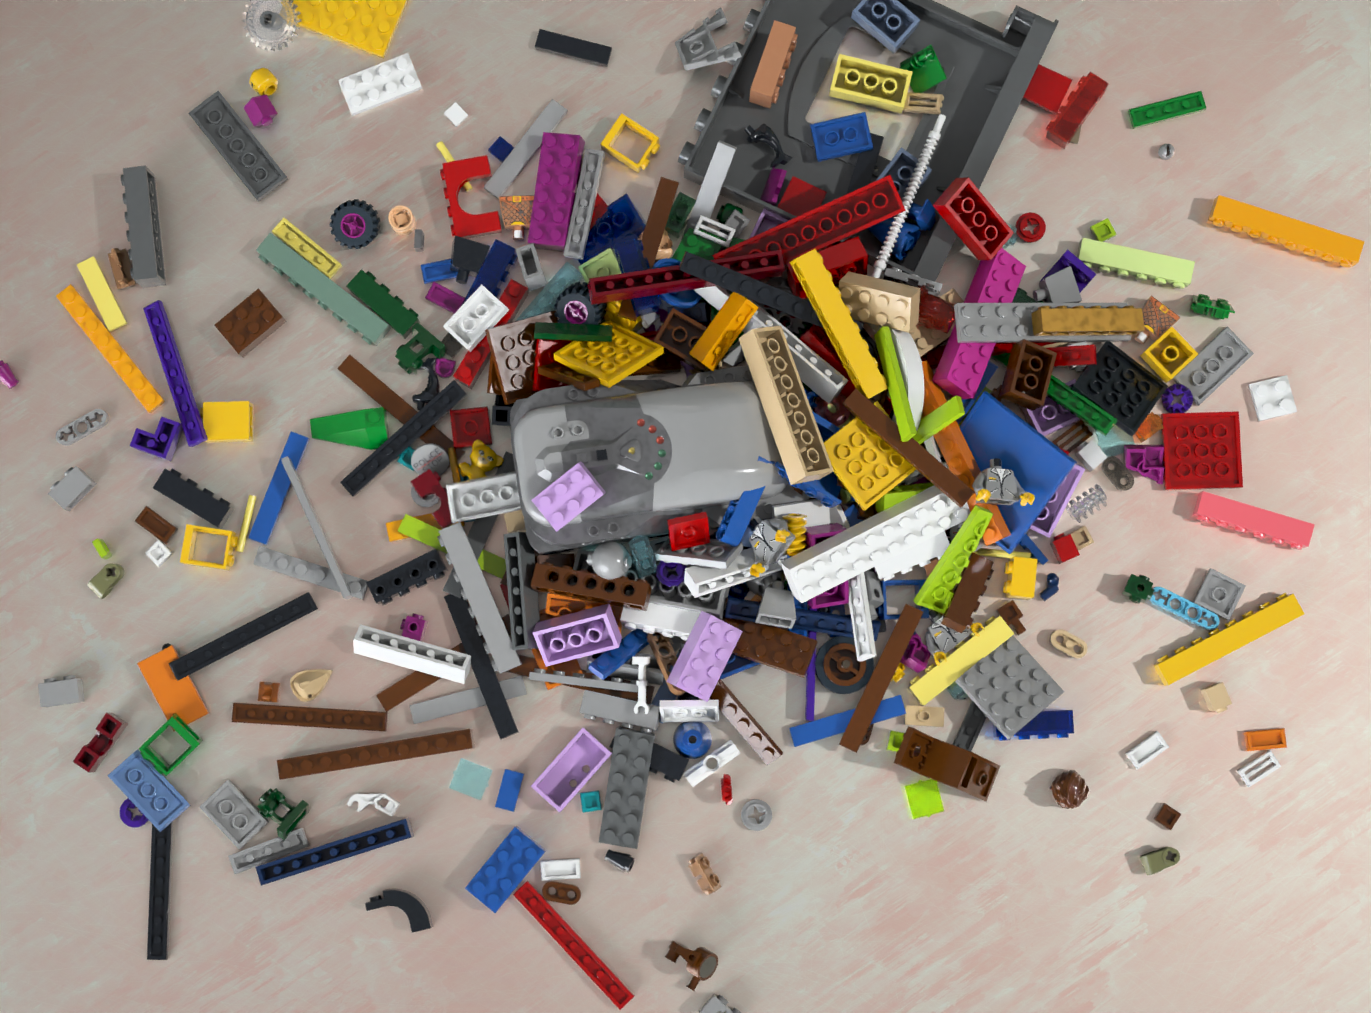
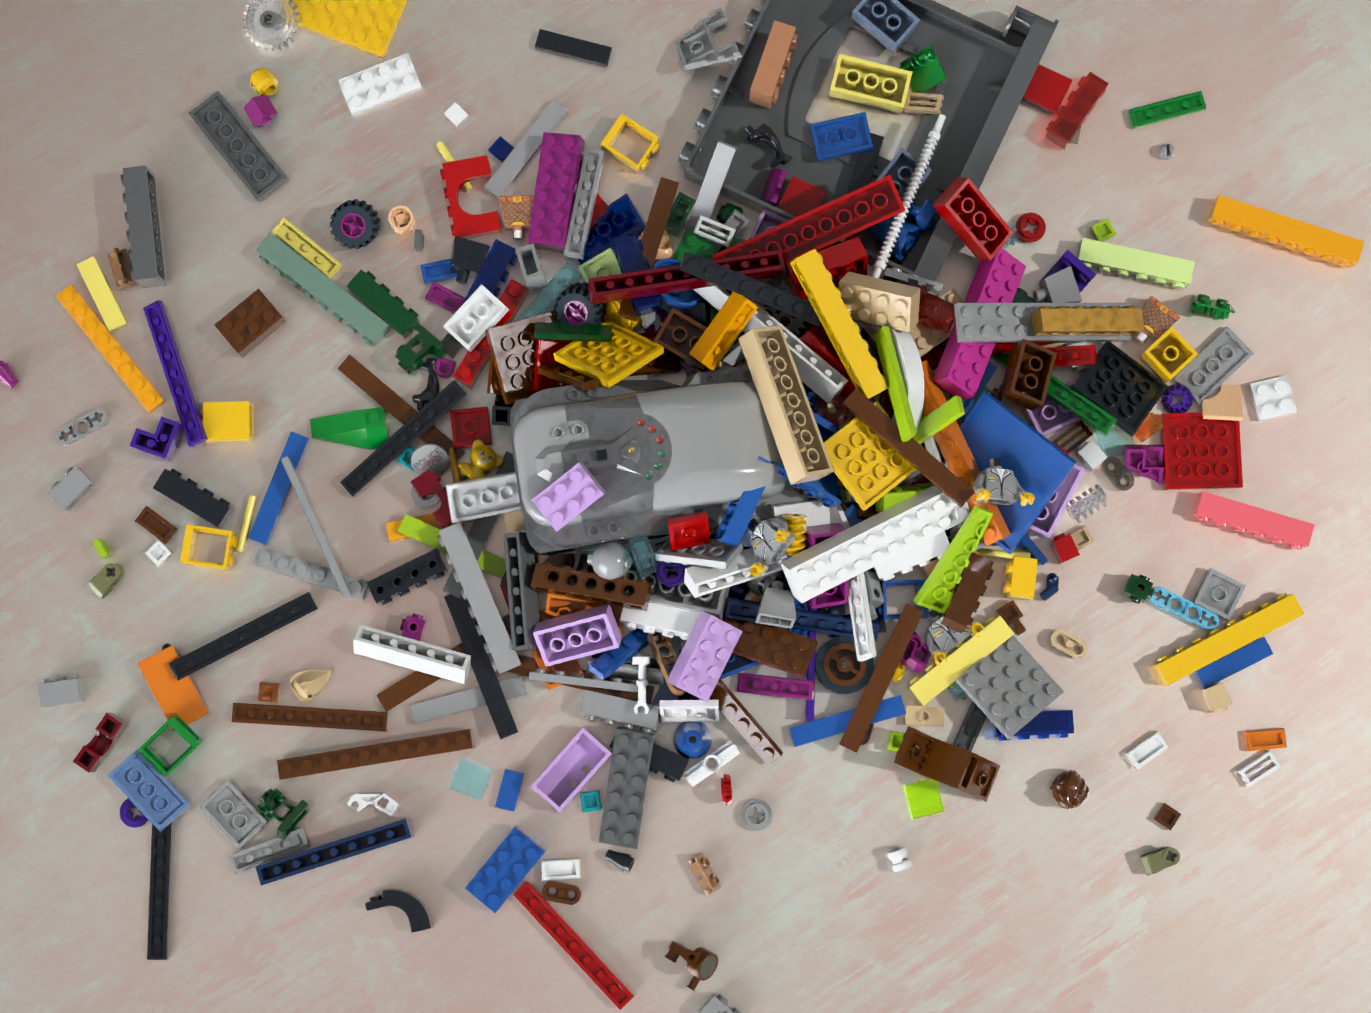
none -> magenta tile [737,673,815,700]
none -> white wheel [887,847,912,872]
none -> blue tile [1195,637,1273,688]
none -> light nougat tile [1202,385,1243,421]

